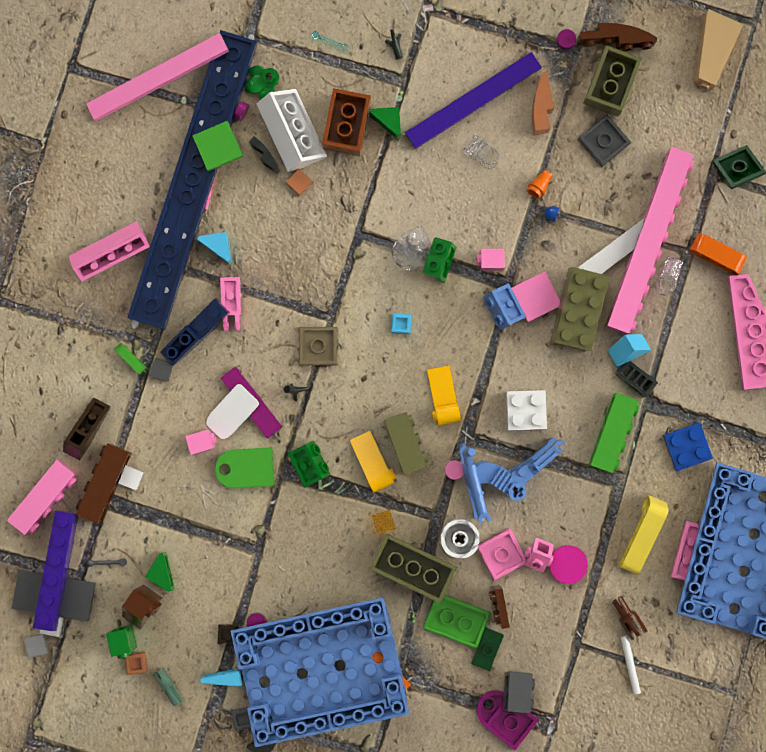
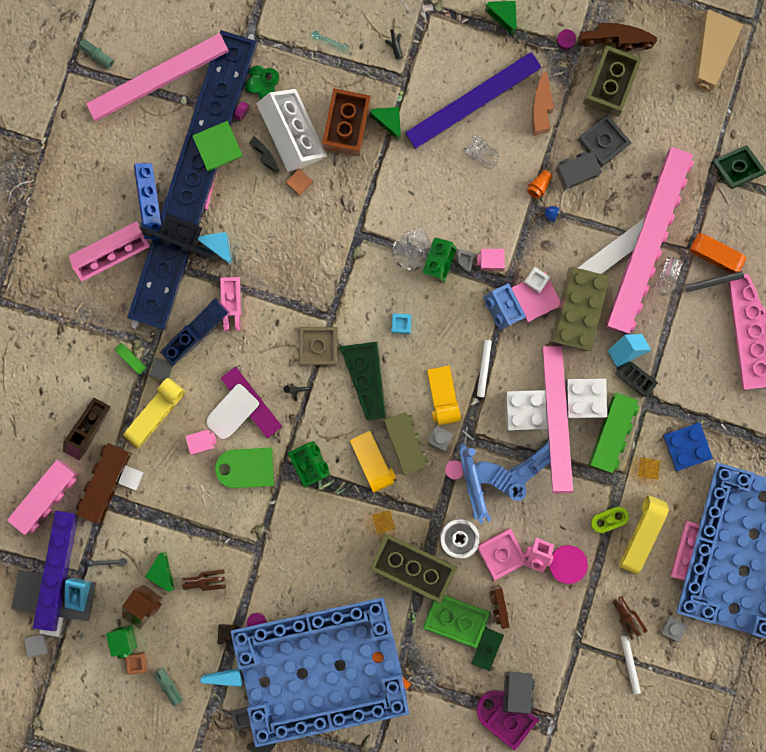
none -> medium azure slope [65,578,91,612]
none -> sand green axle [78,39,114,69]
none -> light yellow beam [123,378,186,449]
none -> bracket [134,163,161,240]
none -> black bracket [139,212,214,259]
none -> reddish brown arm [182,569,226,591]
none -> dark green wing [339,342,387,420]
none -> light grey plate [428,425,453,451]
none -> light grey tile [457,248,476,273]
none -> white bar [477,340,492,398]
none -> green slope [485,1,517,36]
none -> white tile [524,267,550,293]
none -> bright pink tile [542,346,573,494]
none -> dark grey brick [556,151,602,191]
none -> white brick [565,379,607,419]
none -> lime plate [590,507,629,533]
none -> clear yellow tile [638,457,661,479]
none -> light grey plate [660,615,688,642]
none -> dark grey bar [685,271,744,292]

